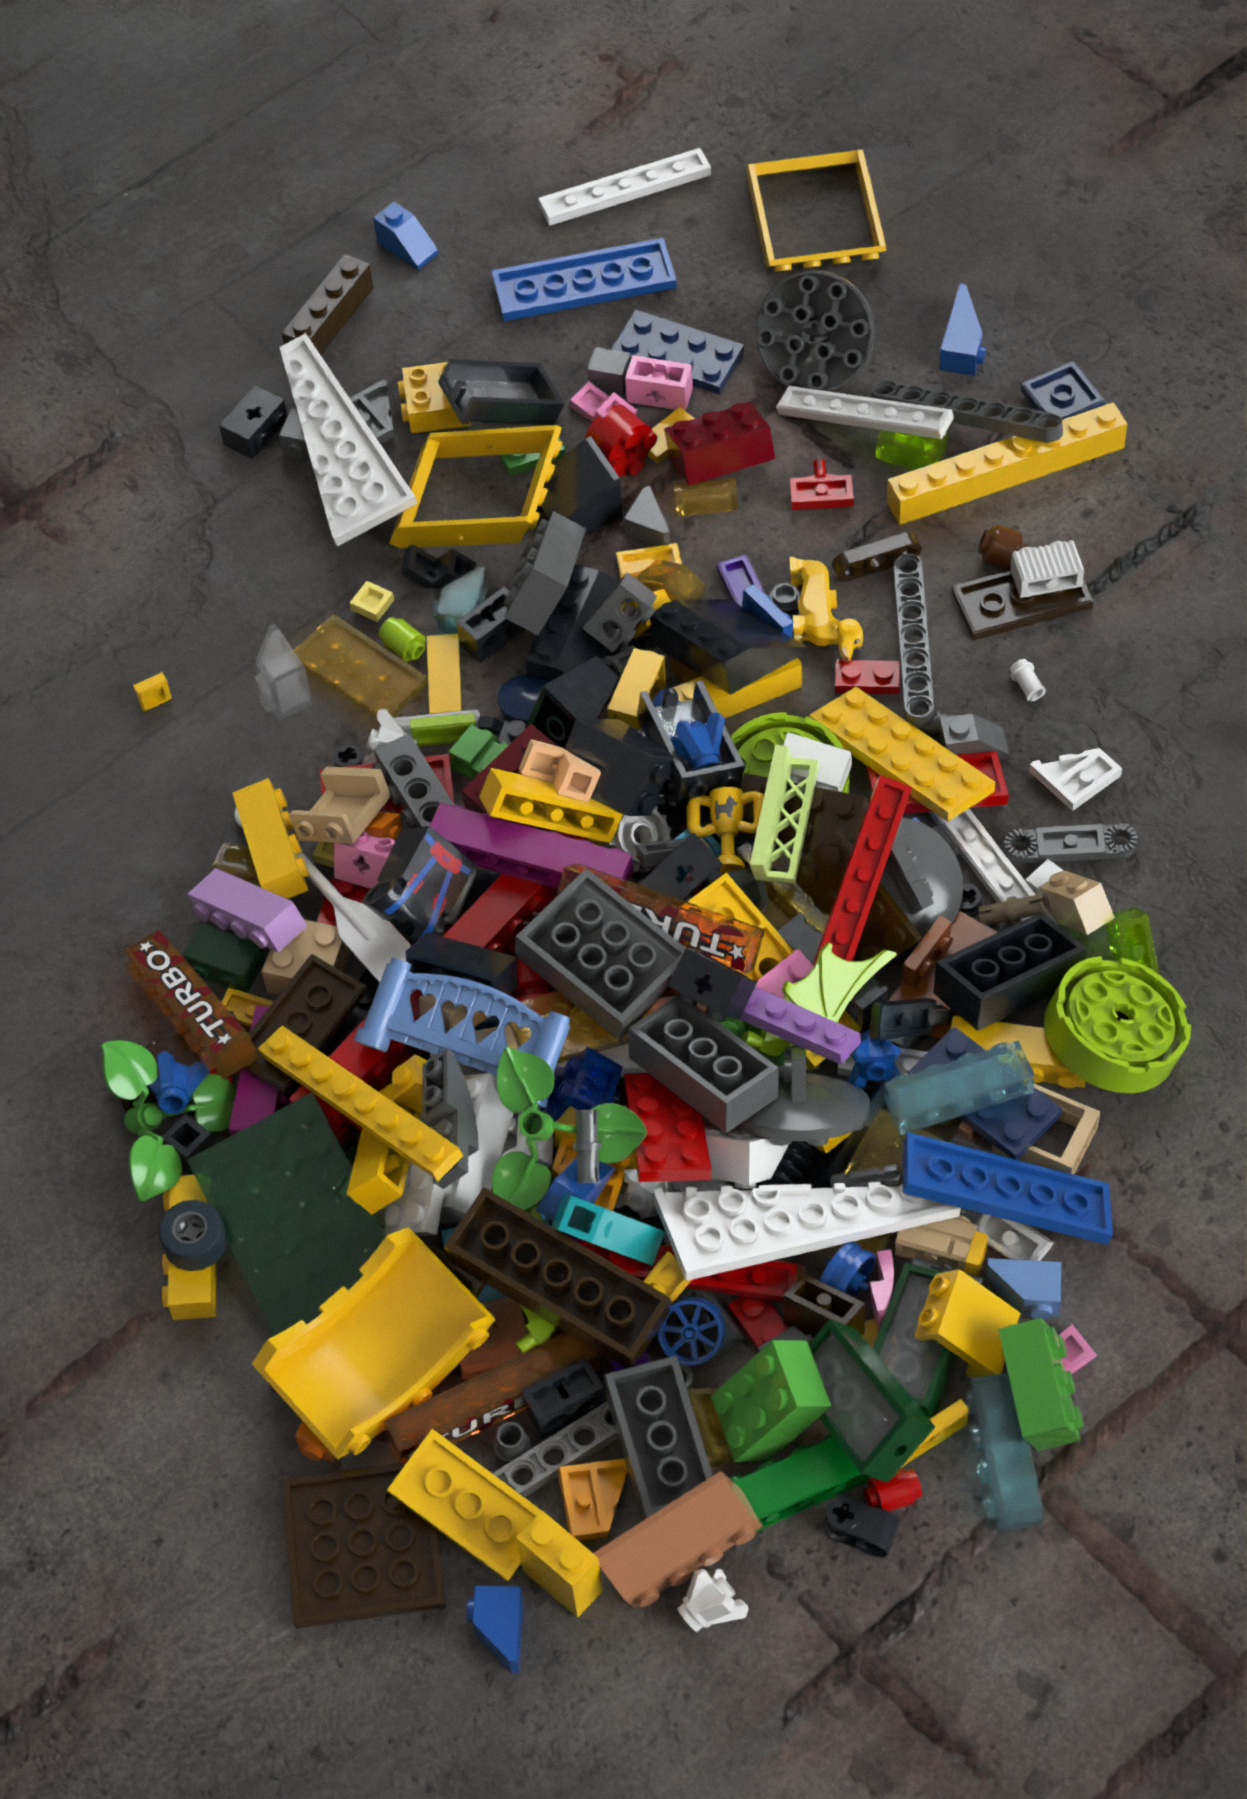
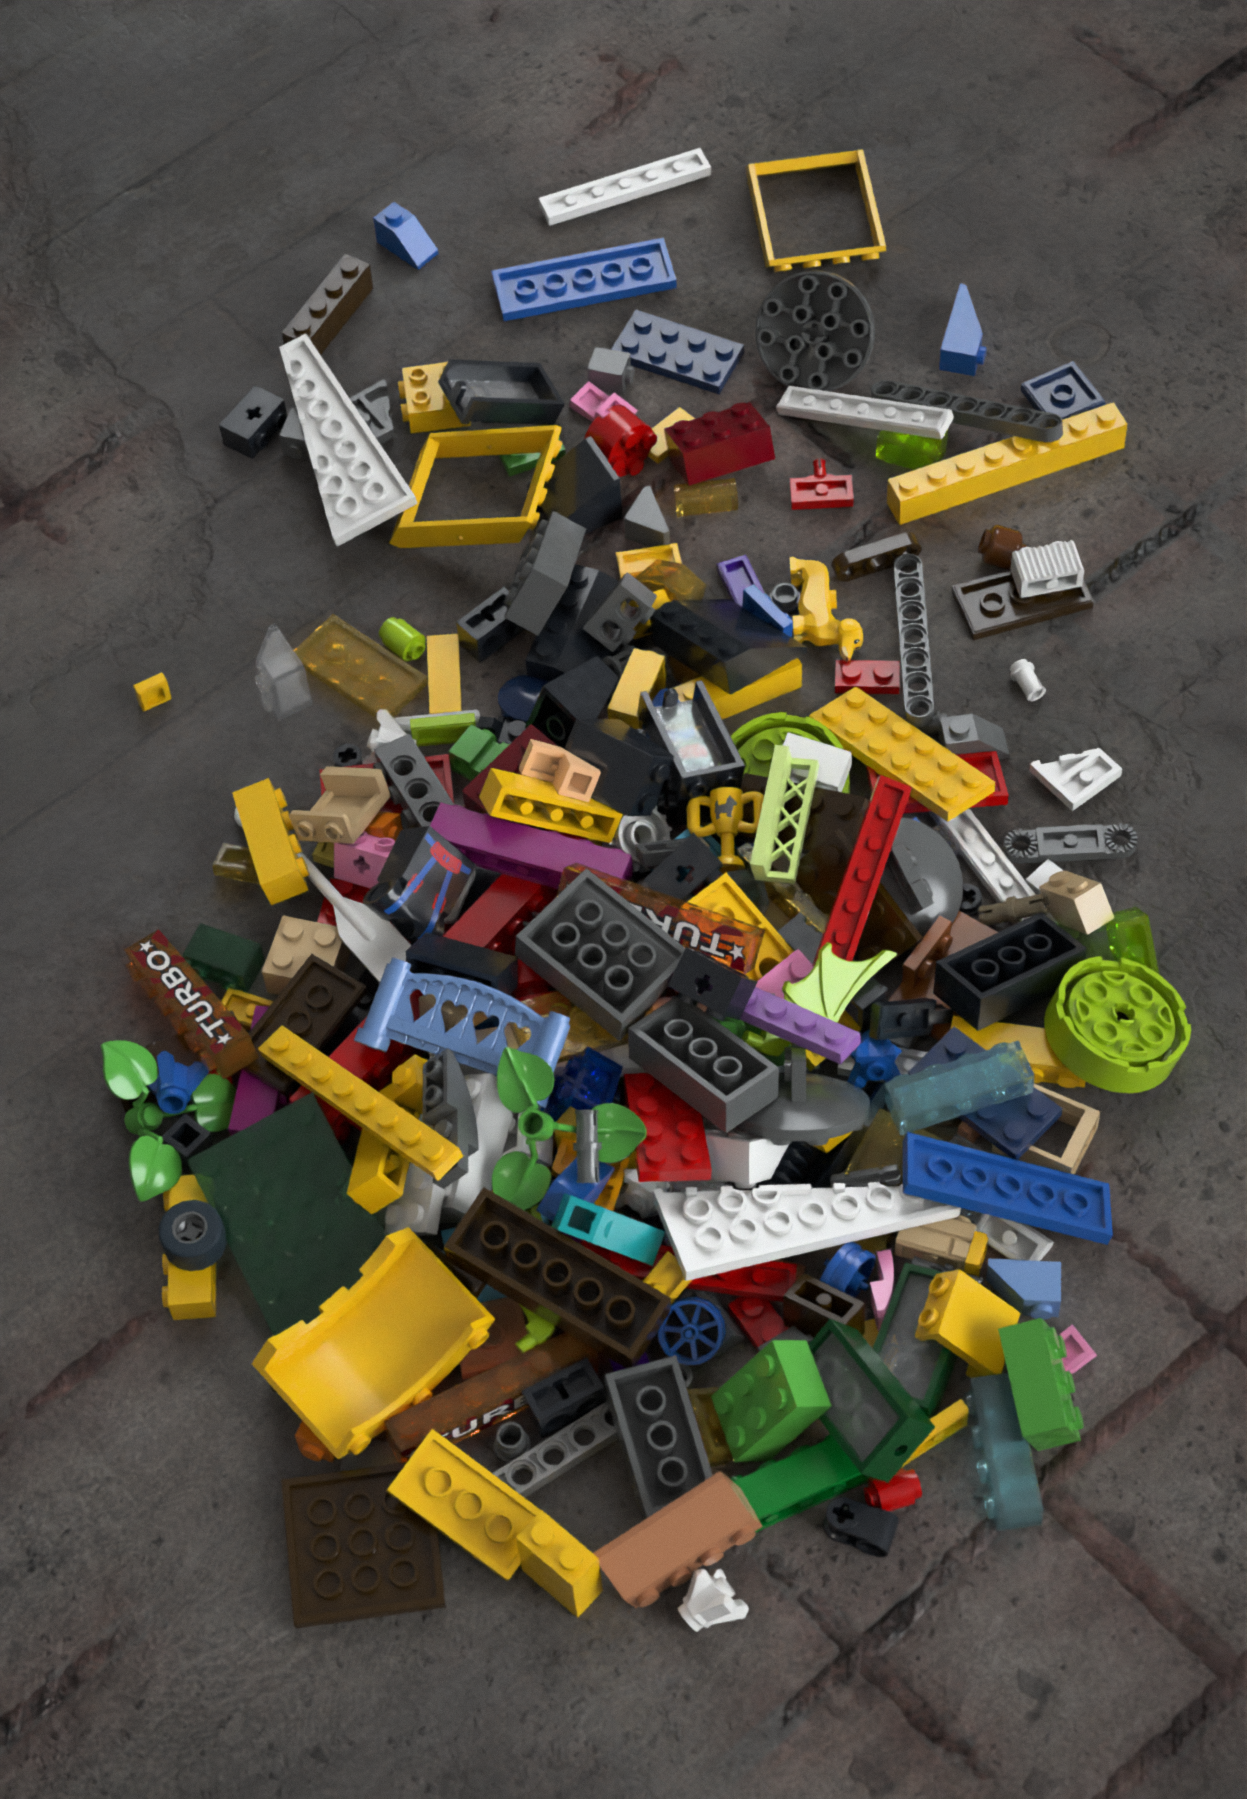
lavender brick [188,868,307,953] -> none
light yellow plate [350,581,394,622] -> none
black slope [400,544,476,590] -> none
clear light blue slope [432,567,488,634] -> none
blue slope [467,1586,523,1673] -> none
light orange wing [558,1459,628,1541] -> none
bright pink brick [625,356,693,411] -> none
blue rock [670,712,725,770] -> none

